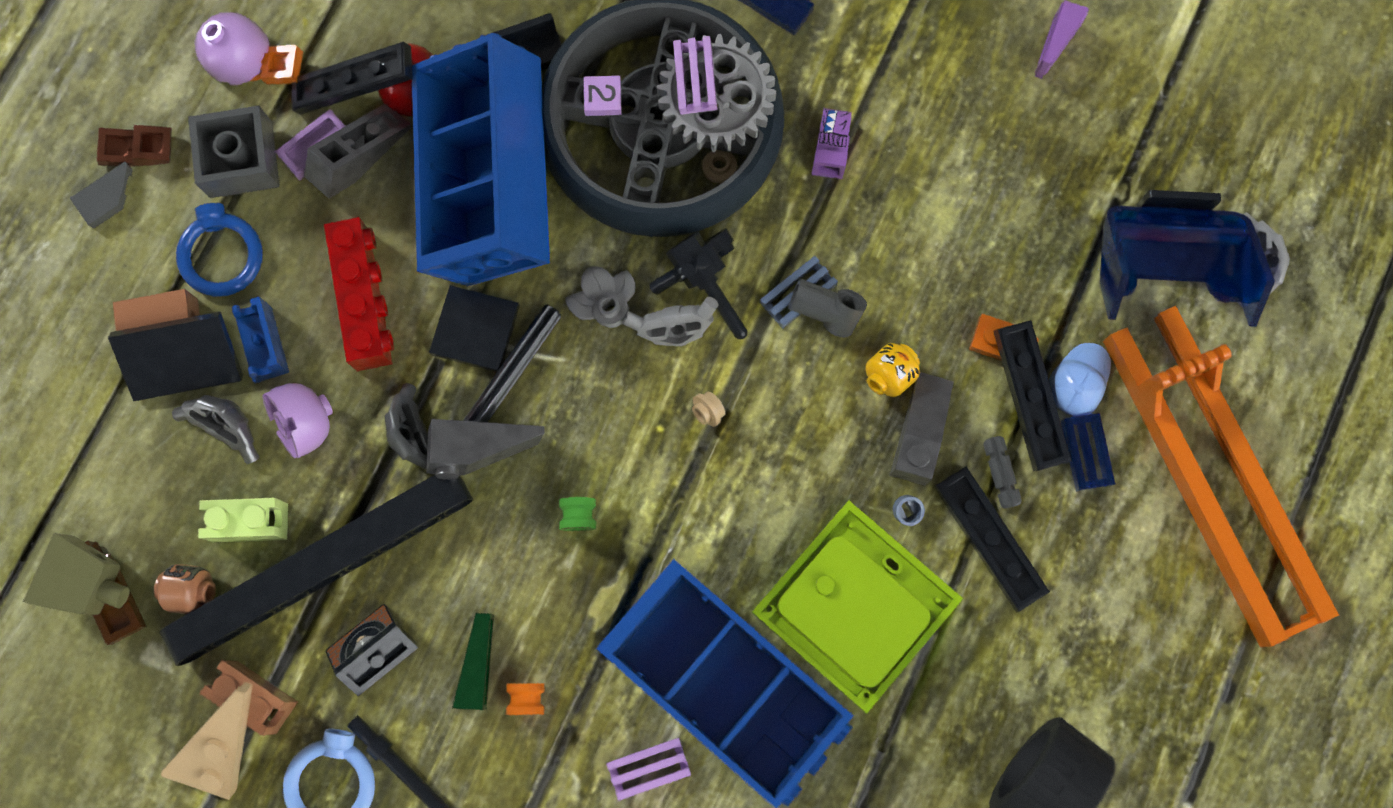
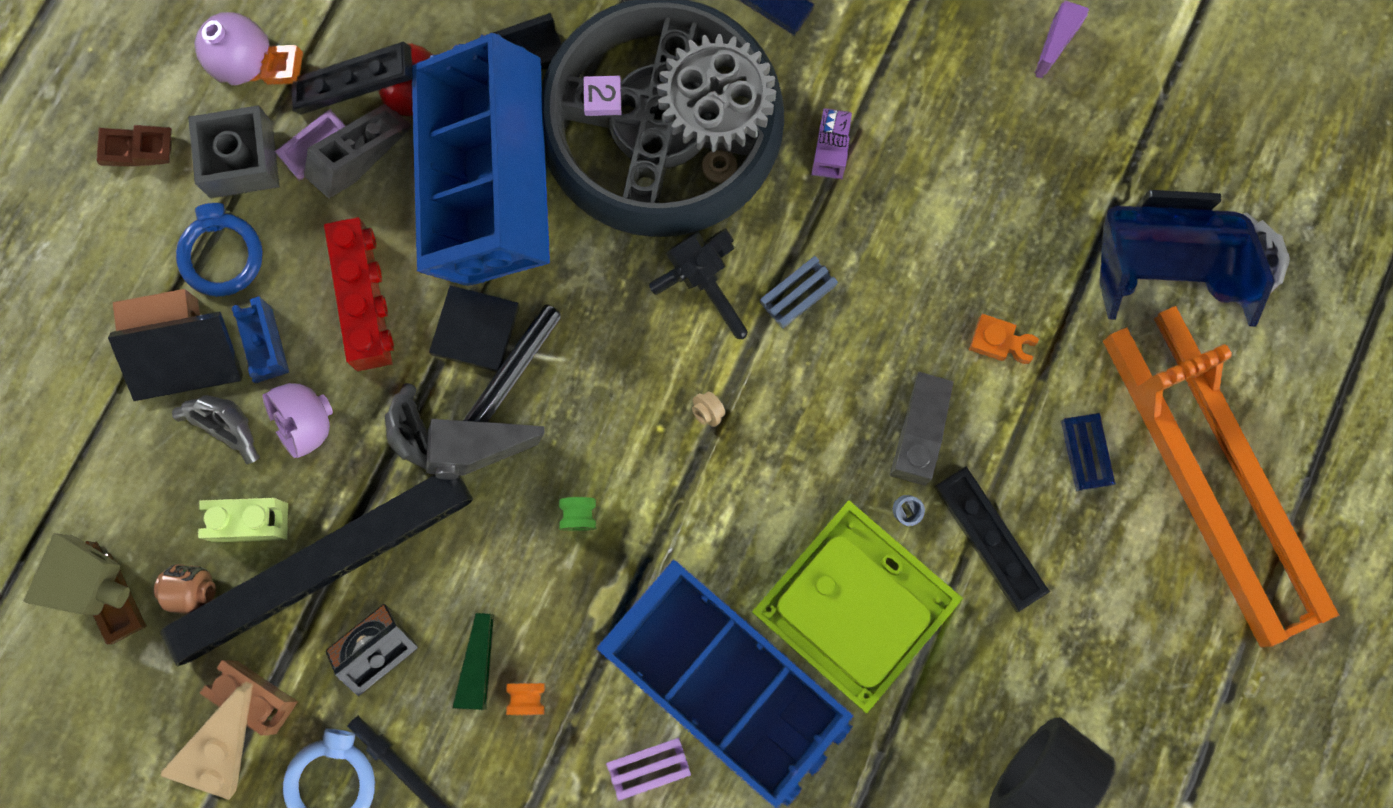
dark grey tile [70,162,133,229] -> none
light grey plate [565,266,635,328] -> none
light grey piece [622,297,719,347] -> none
lavender tile [673,36,717,115] -> none
dark grey piece [788,279,867,338] -> none
yellow head [865,343,920,397] -> none
dark grey axle [983,436,1022,508] -> none
black tile [993,320,1072,471] -> none
light blue piece [1049,343,1111,418] -> none

